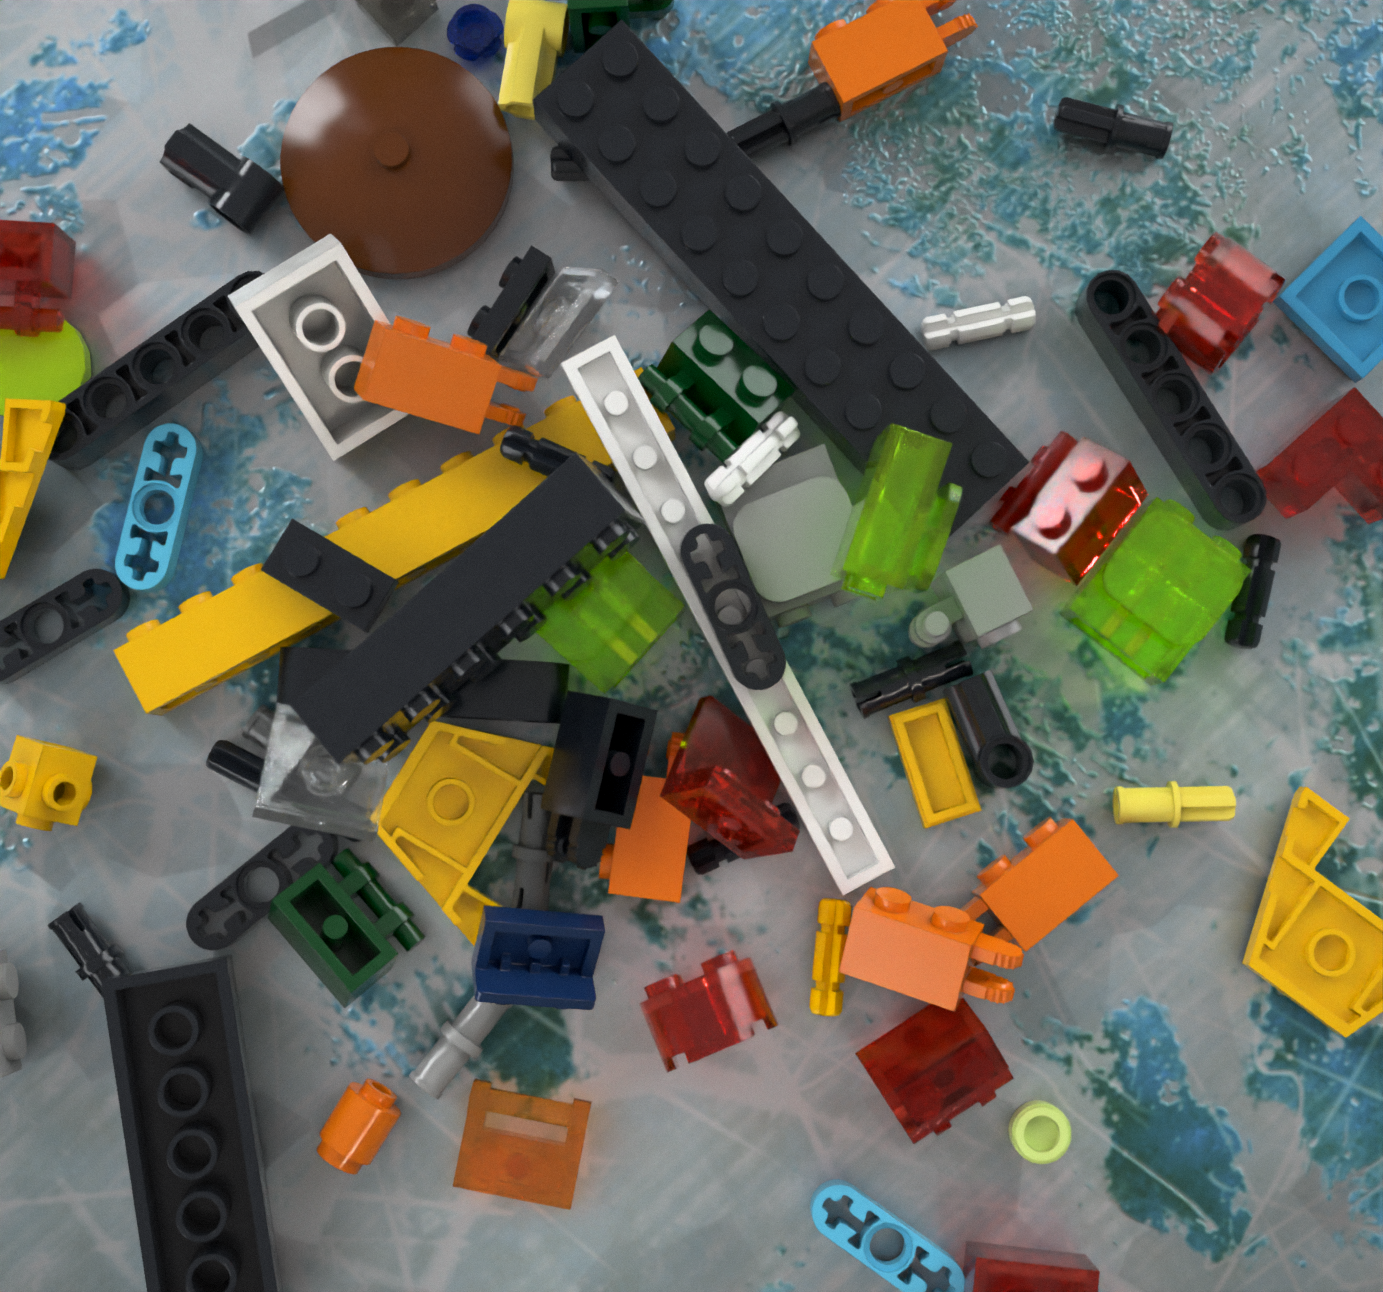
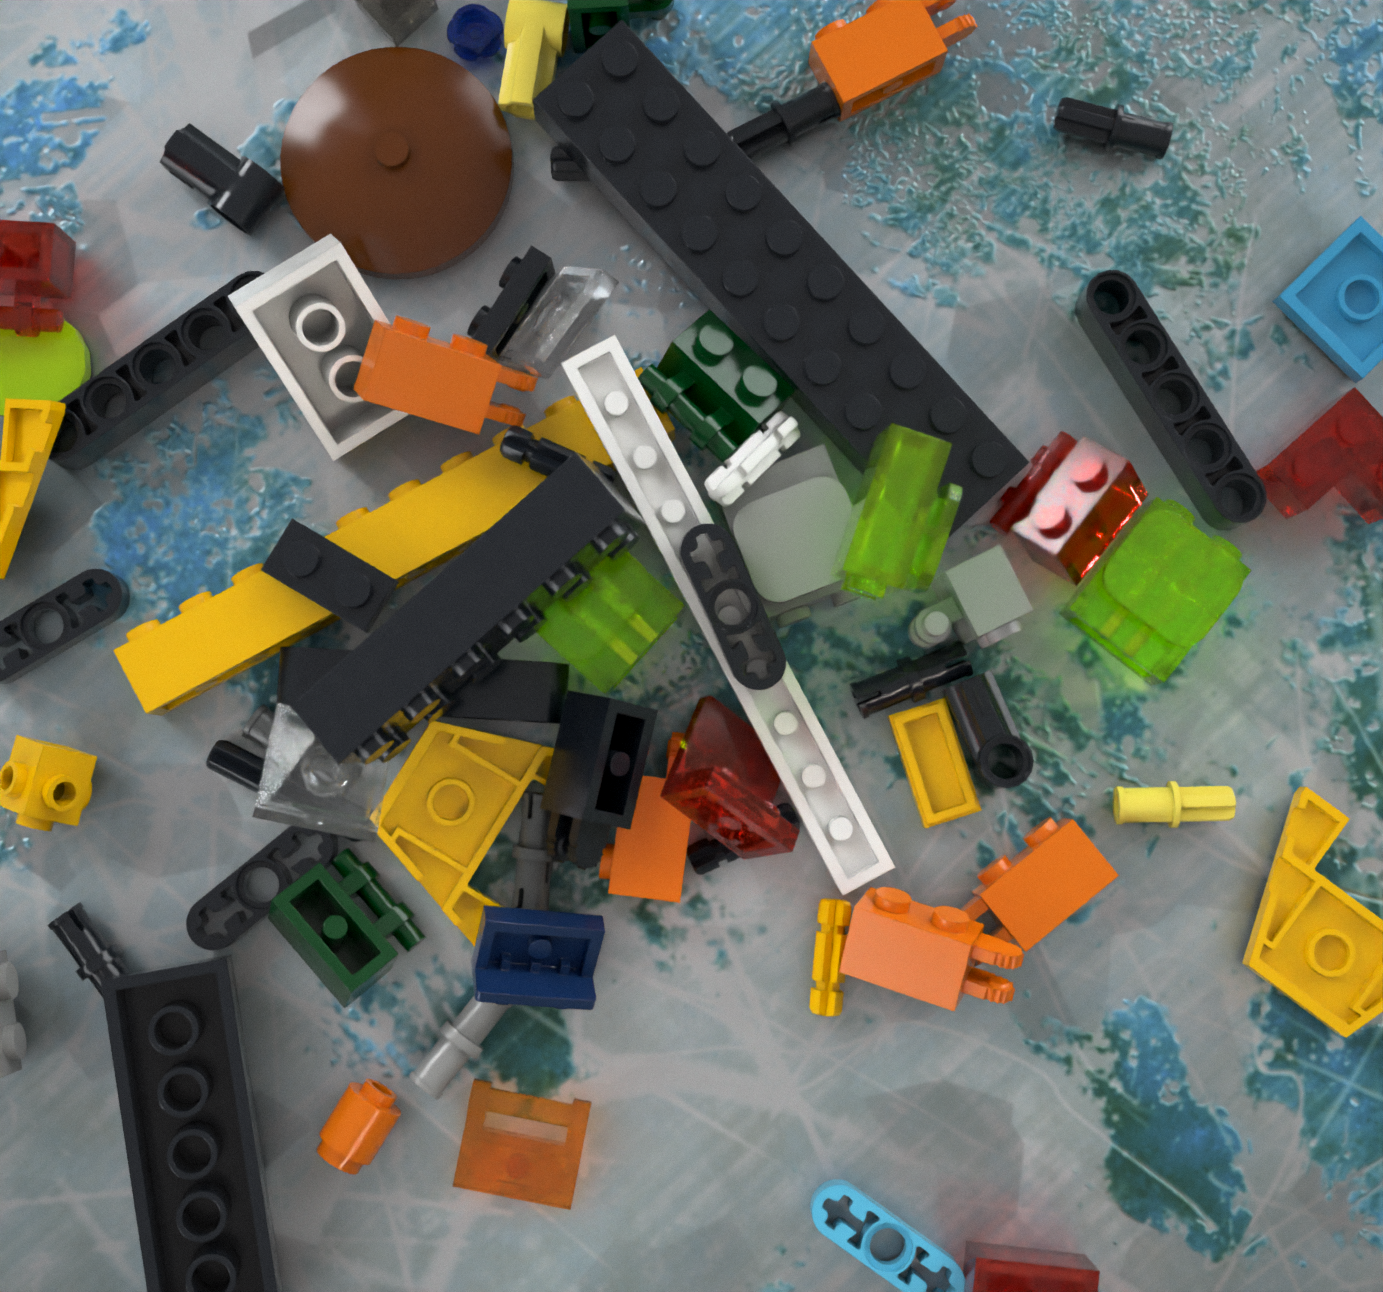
medium azure beam [115,423,203,593] -> none
clear red brick [639,950,779,1073] -> none
clear red brick [855,998,1014,1144] -> none
white axle [921,296,1036,351] -> none
yellowish green tile [1008,1100,1071,1164] -> none
clear red brick [1156,231,1287,376] -> none
black axle [1224,534,1281,649] -> none

